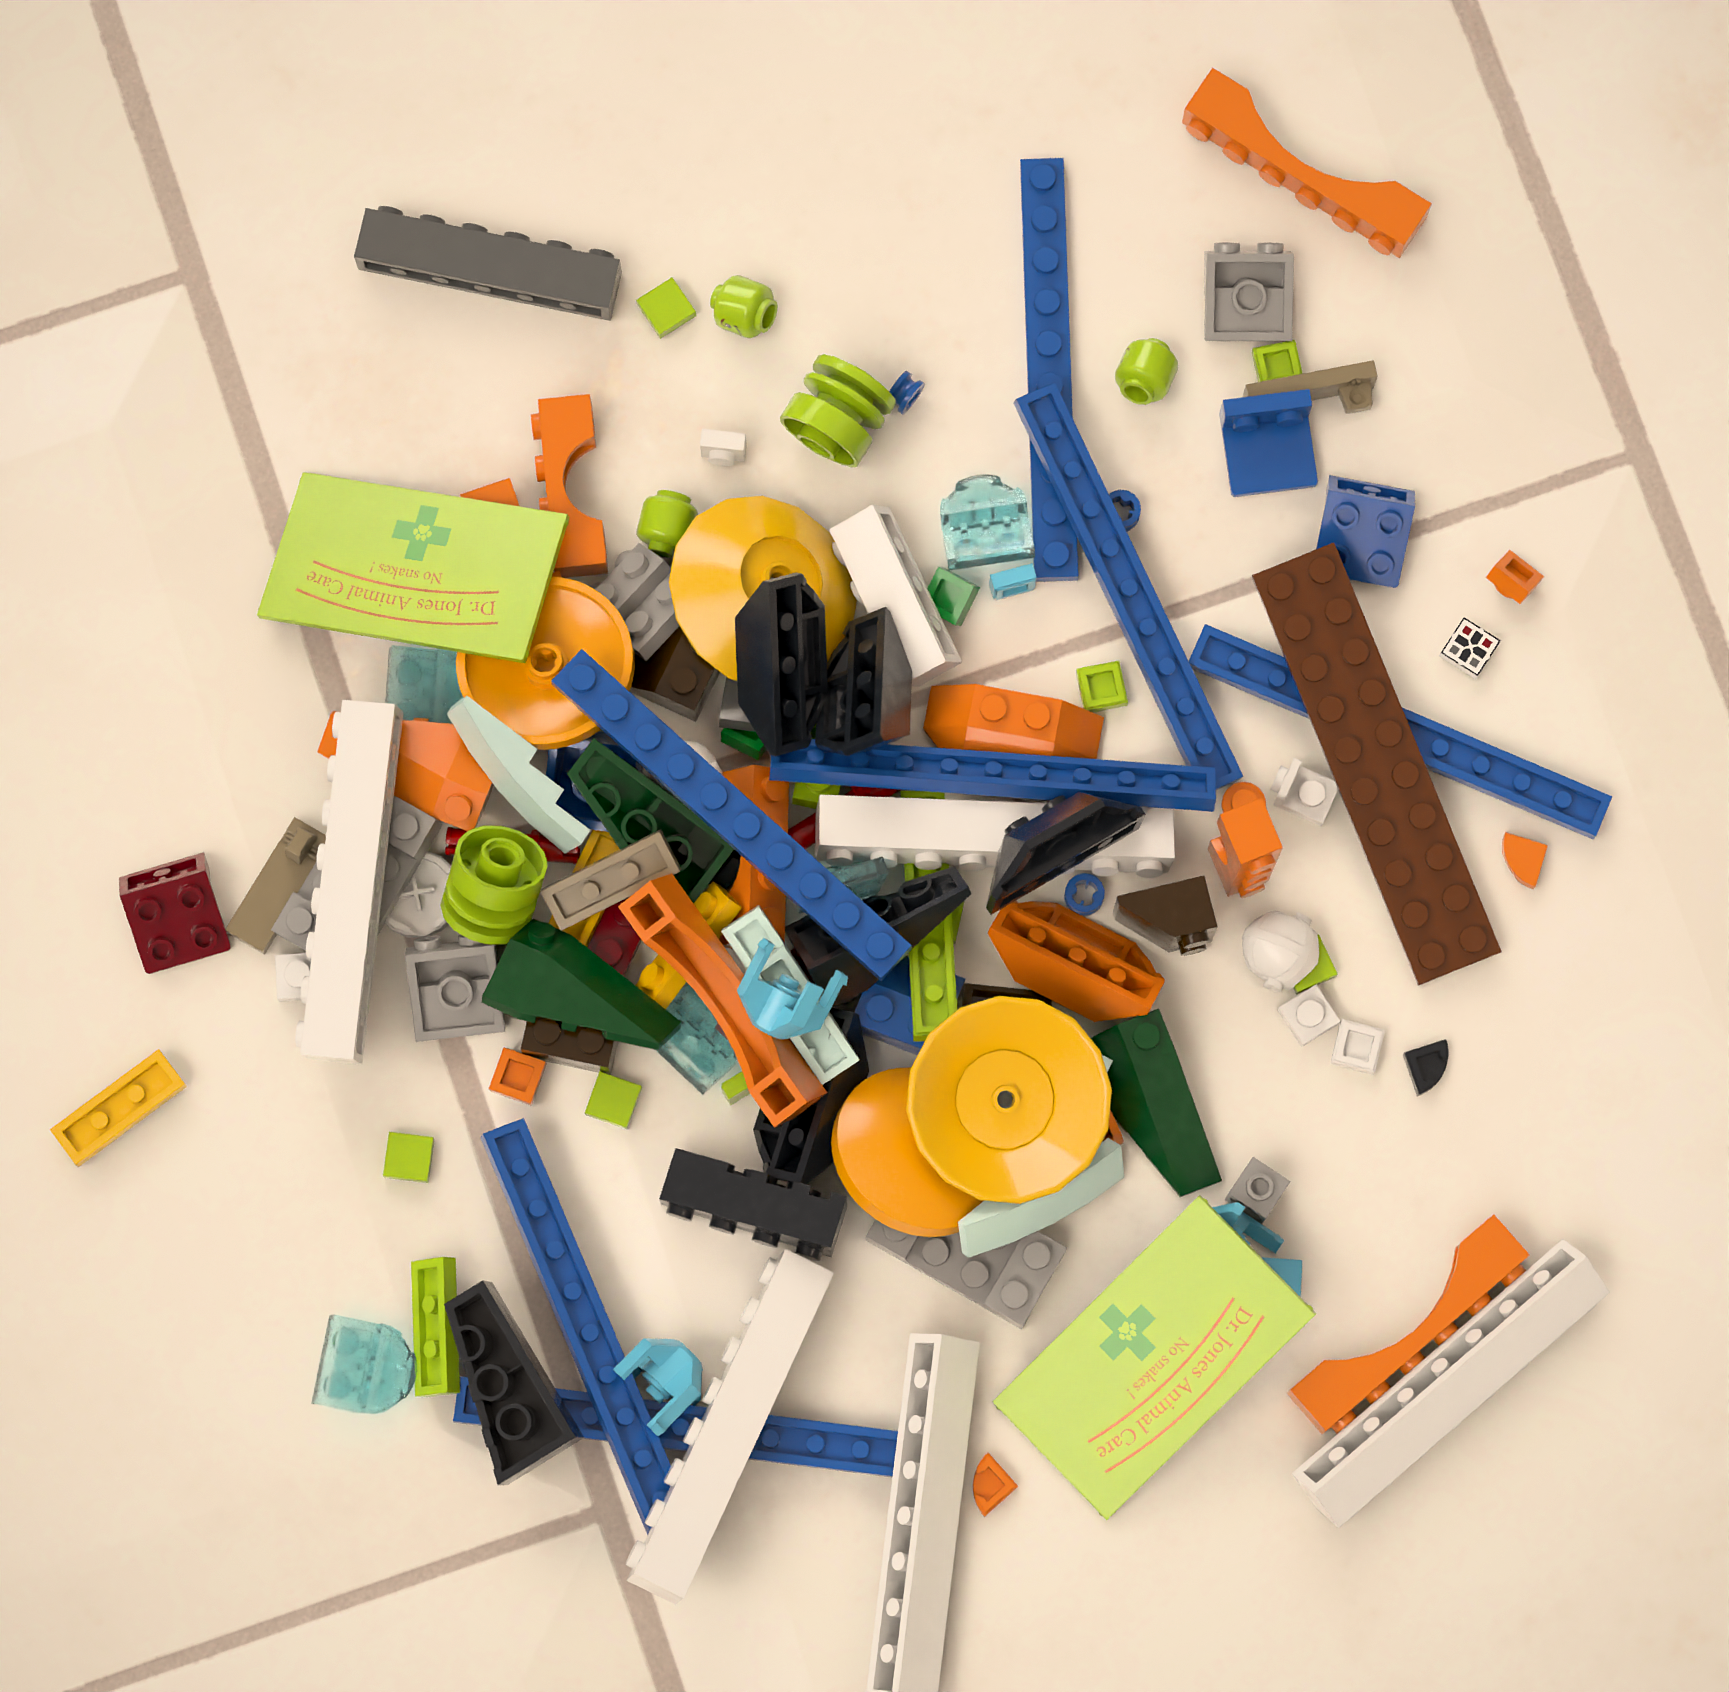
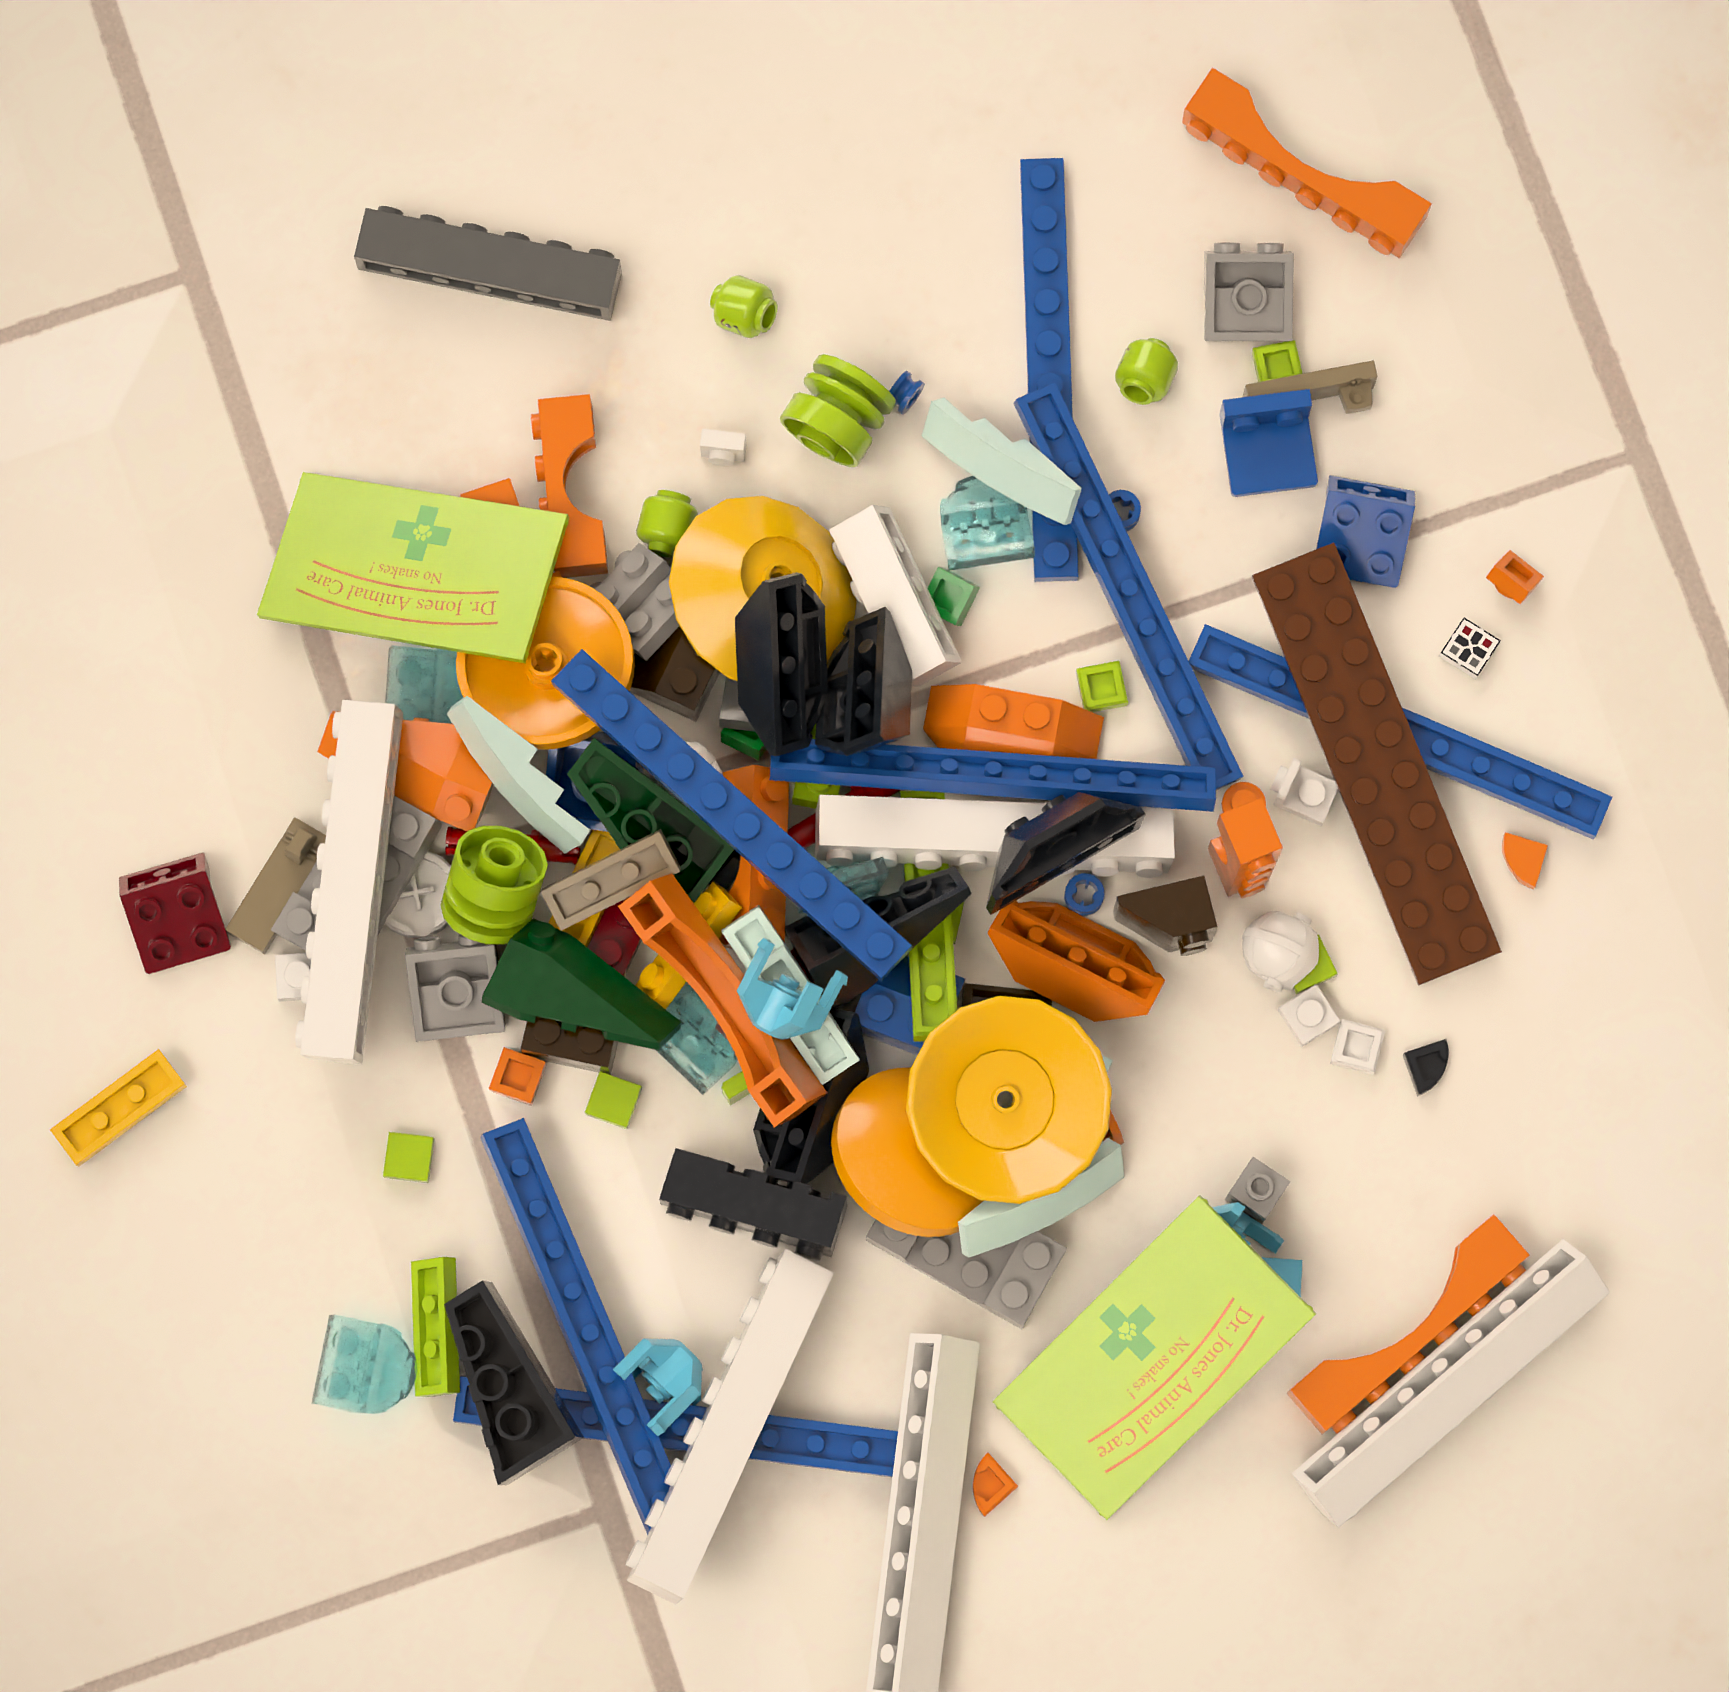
lime tile [636,277,696,339] -> none
medium azure tile [989,563,1037,600] -> none
dark green wedge [1091,1008,1222,1197] -> none
none -> light aqua slope [922,398,1082,525]

